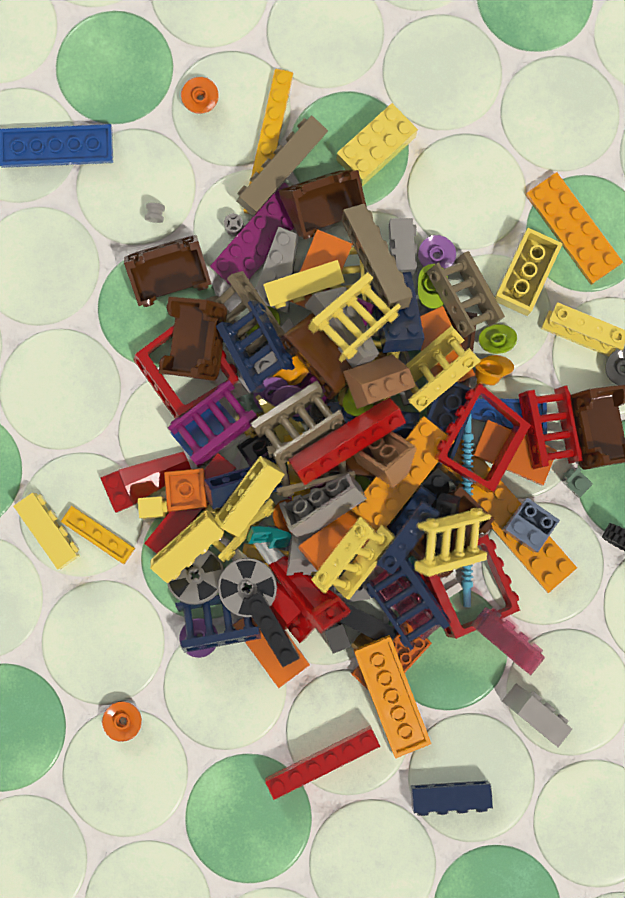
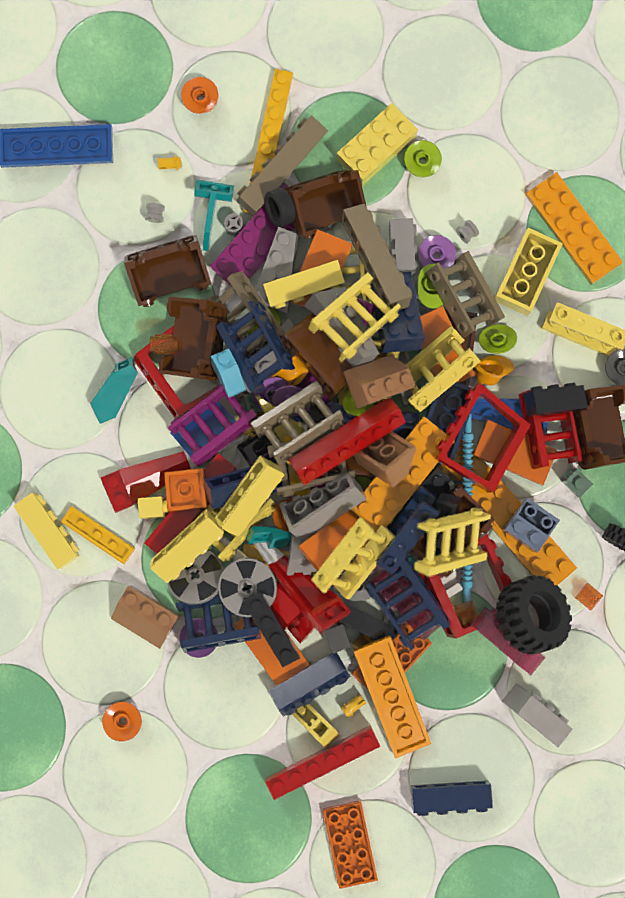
none -> teal piece [90,357,138,424]
none -> medium nougat slope [111,585,181,649]
none -> clear orange brick [150,334,178,354]
none -> yellow pin [158,155,182,171]
none -> teal piece [194,180,234,251]
none -> medium azure slope [211,349,246,398]
none -> black tyre [264,188,296,227]
none -> brick [268,652,351,717]
none -> light yellow slope [292,704,340,749]
none -> orange tile [323,800,378,889]
none -> yellow pin [341,693,366,717]
none -> lime dish [404,140,442,177]
none -> clear orange tile [454,600,479,626]
none -> light grey wheel [456,219,480,244]
none -> black tyre [496,575,572,655]
none -> black brick [523,382,588,417]
none -> clear orange tile [575,583,603,611]

